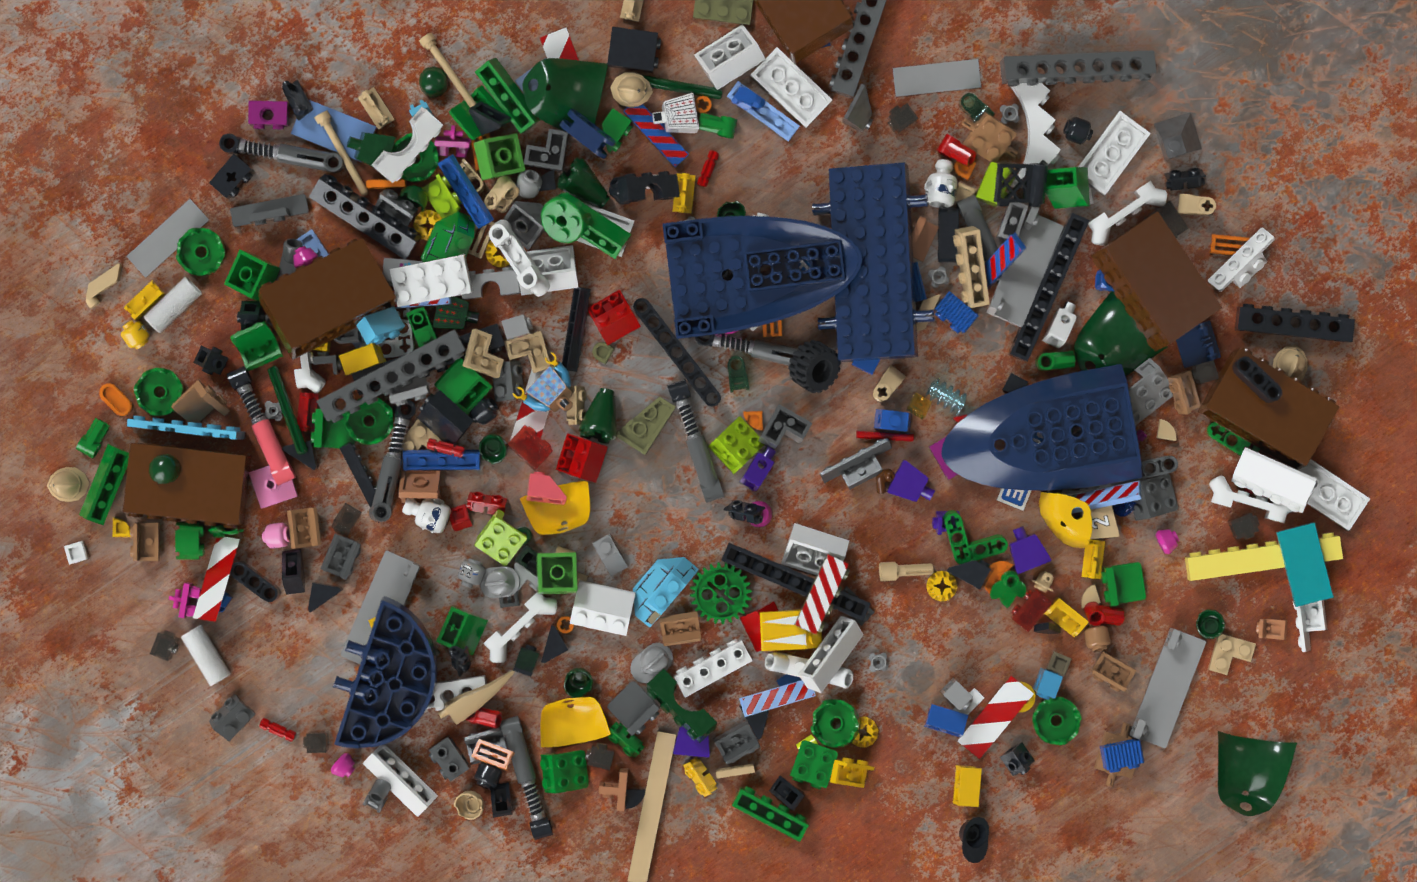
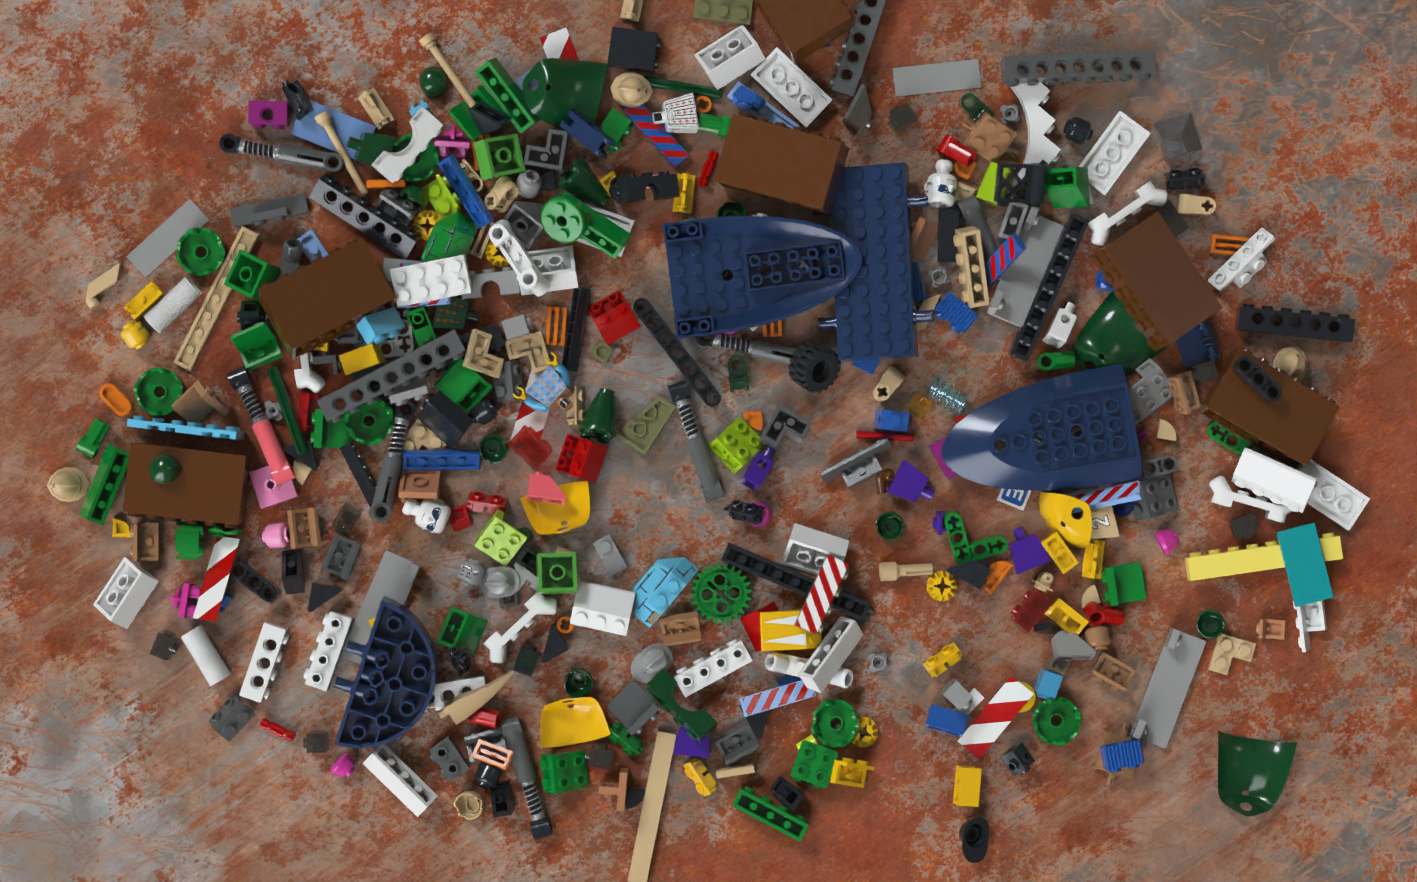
white tile [64,541,89,565] -> none
black brick [193,345,228,375] -> none
black brick [209,154,254,199] -> none
dark pink cone [293,246,319,268] -> none
dark grey piece [362,779,391,814] -> none
red axle [427,438,464,458] -> none
green plate [990,570,1026,608] -> none
black tile [1002,373,1028,392] -> none
none -> white slope [93,557,159,629]
none -> tan tile [173,226,260,371]
none -> white brick [239,622,290,703]
none -> tan tile [293,459,312,485]
none -> white brick [303,610,354,691]
none -> orange tile [545,306,568,346]
none -> yellow tile [599,170,616,197]
none -> reddish brown brick [713,112,850,215]
none -> dark green hair [875,511,905,541]
none -> yellow hinge [923,642,963,678]
none -> yellow hinge [1040,532,1079,574]
none -> light grey slope [1051,631,1096,661]

